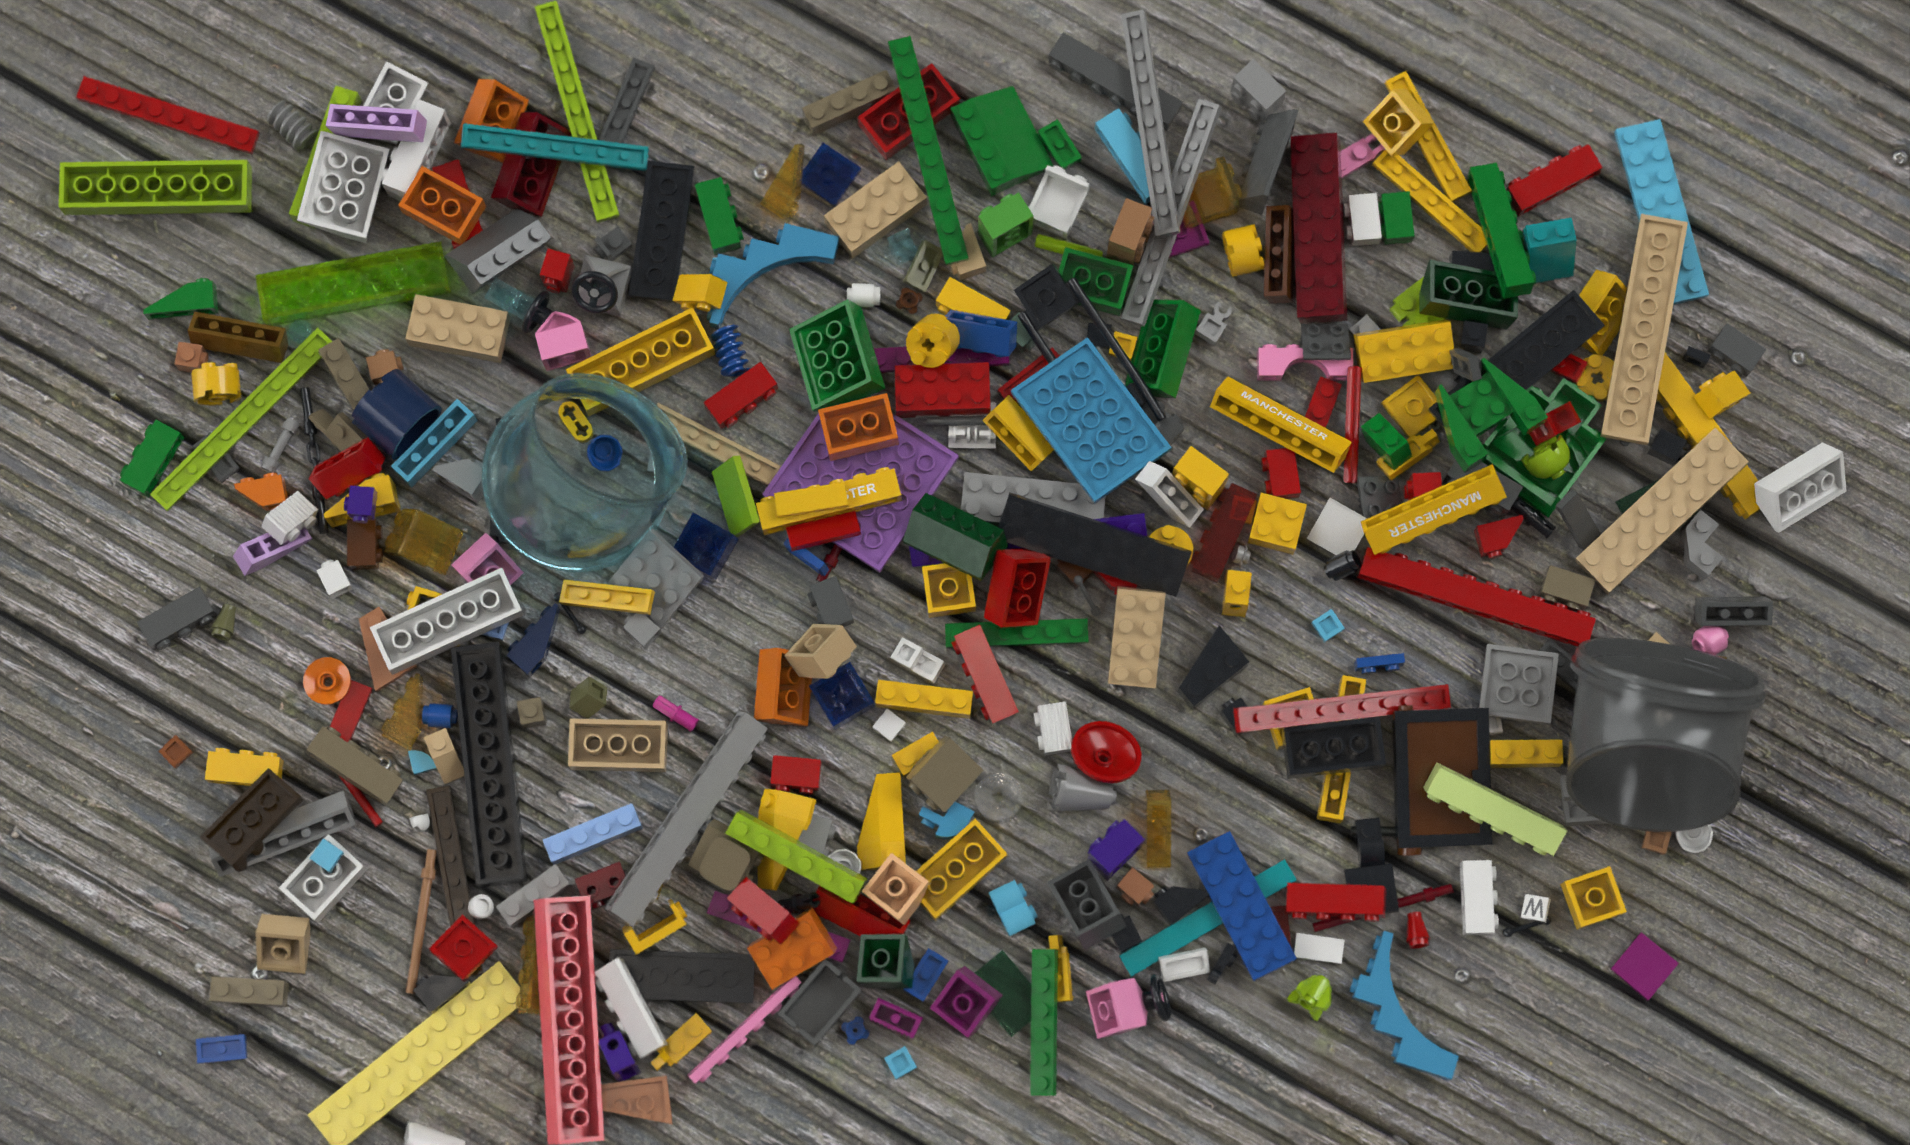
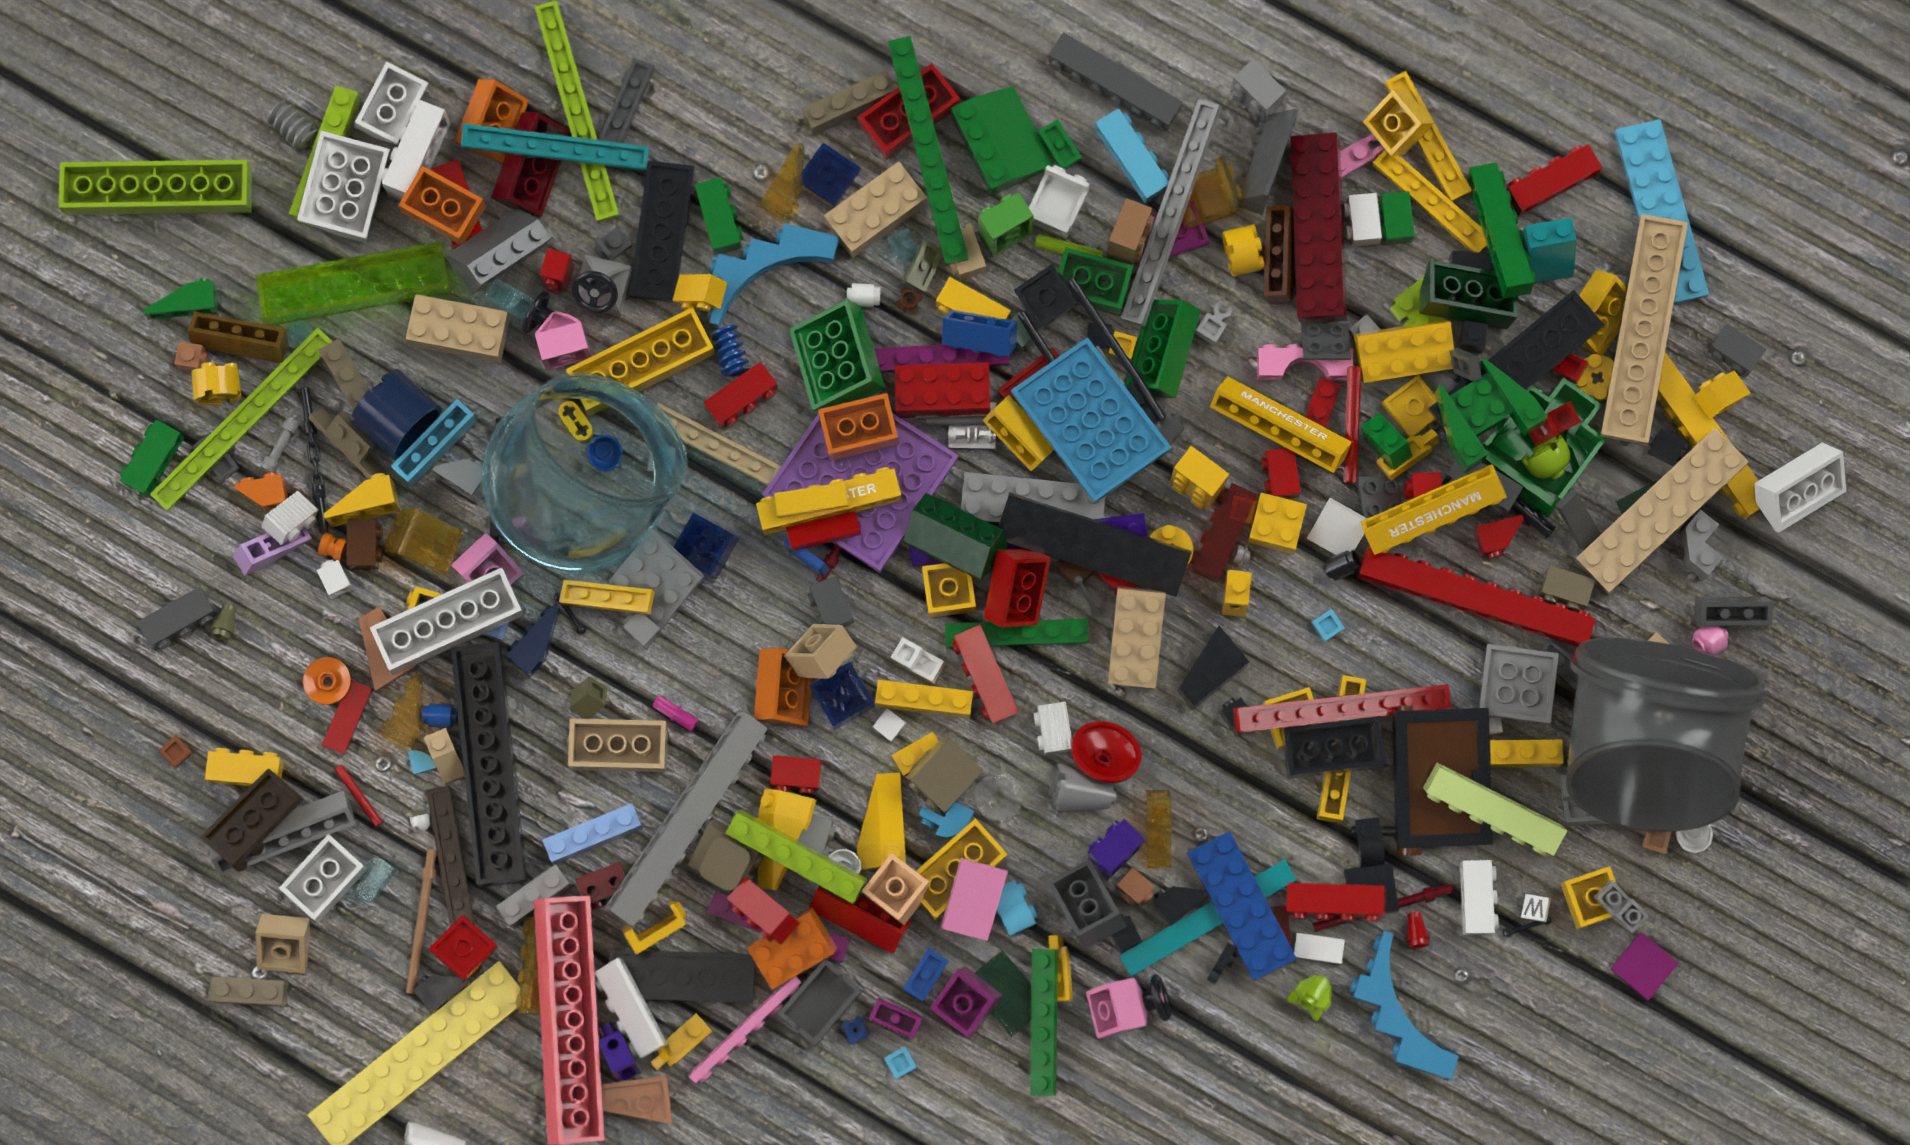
red plate [76,76,260,154] -> none
blue plate [196,1034,248,1064] -> none
dark tan brick [306,726,403,807] -> none
red brick [309,437,386,500] -> none
medium azure tile [309,839,344,873] -> none
lavender brick [326,104,427,142] -> none
dark purple brick [344,485,377,523] -> none
medium nougat brick [366,349,404,385] -> none
white tile [468,894,494,919] -> none
dark tan brick [517,697,547,729] -> none
lime tile [712,455,760,538] -> none
black pin [777,892,820,913] -> none
dark green slope [856,934,914,989] -> none
yellow brick [906,314,960,368] -> none
light grey plate [1121,9,1180,238] -> none
white brick [1135,461,1204,528] -> none
white tile [1158,948,1211,982] -> none
blue plate [1354,653,1405,674] -> none
black tile [1682,346,1711,368] -> none
none -> orange wheel [318,532,347,562]
none -> clear light blue leg [356,855,397,902]
none -> bright pink tile [941,858,1008,941]
none -> light grey slope [1594,880,1649,933]

